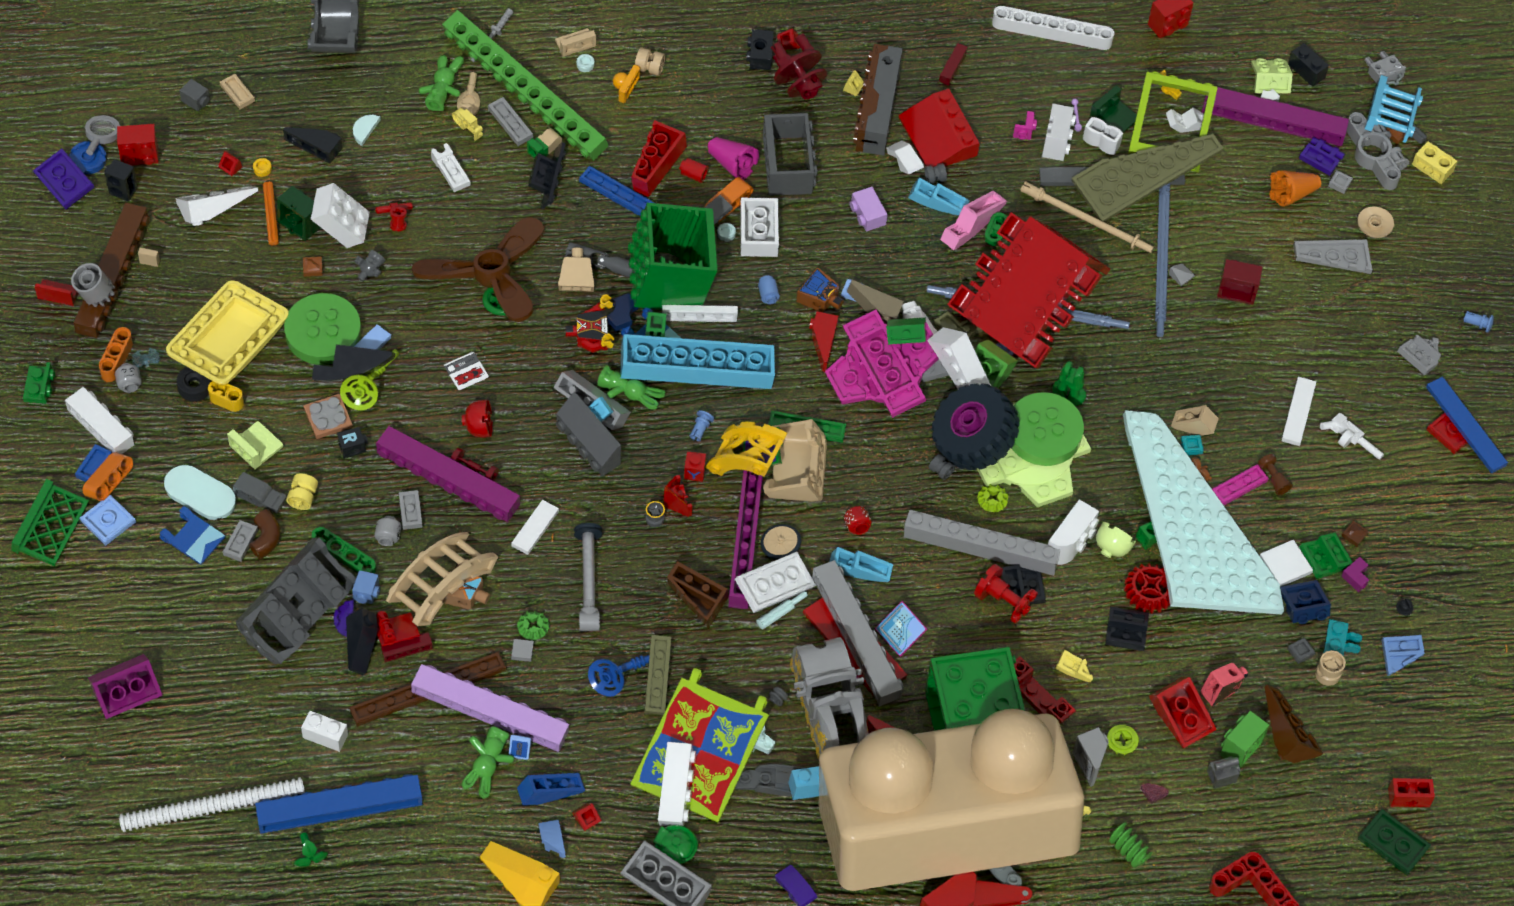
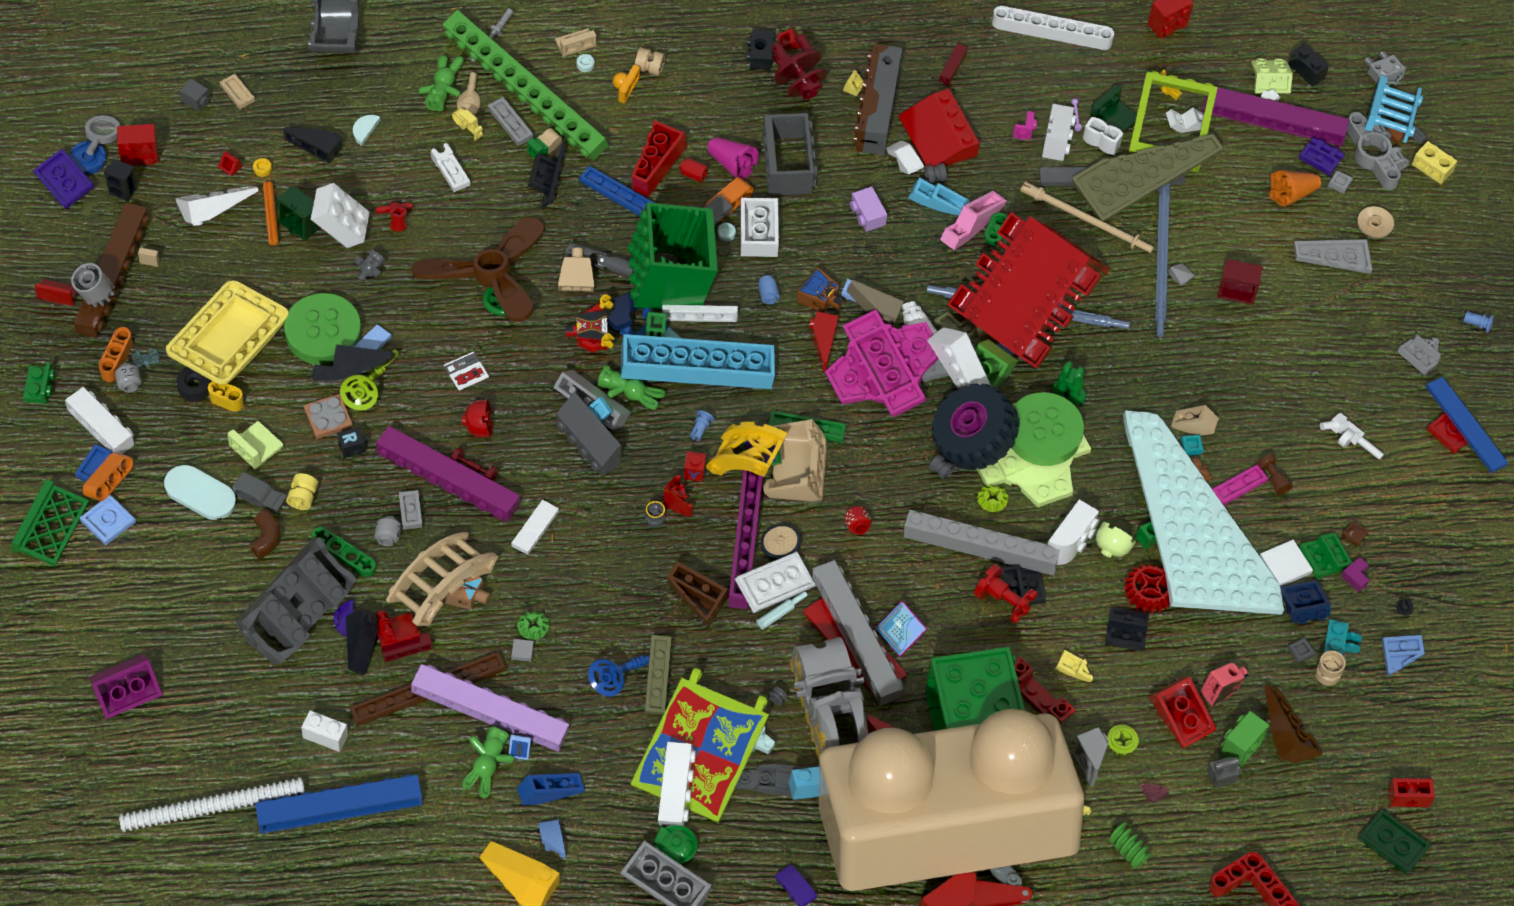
blue flag [160,506,226,565] -> none
light grey plate [223,520,258,562] -> none
green plant [293,833,328,867] -> none
dark orange tile [303,257,323,277] -> none
medium blue brick [352,570,380,604] -> none
red slope [572,803,602,831] -> none
piece [574,523,603,631] -> none
medium azure slope [829,547,893,582] -> none
green panel [886,317,926,345] -> none
white tile [1281,377,1316,446] -> none

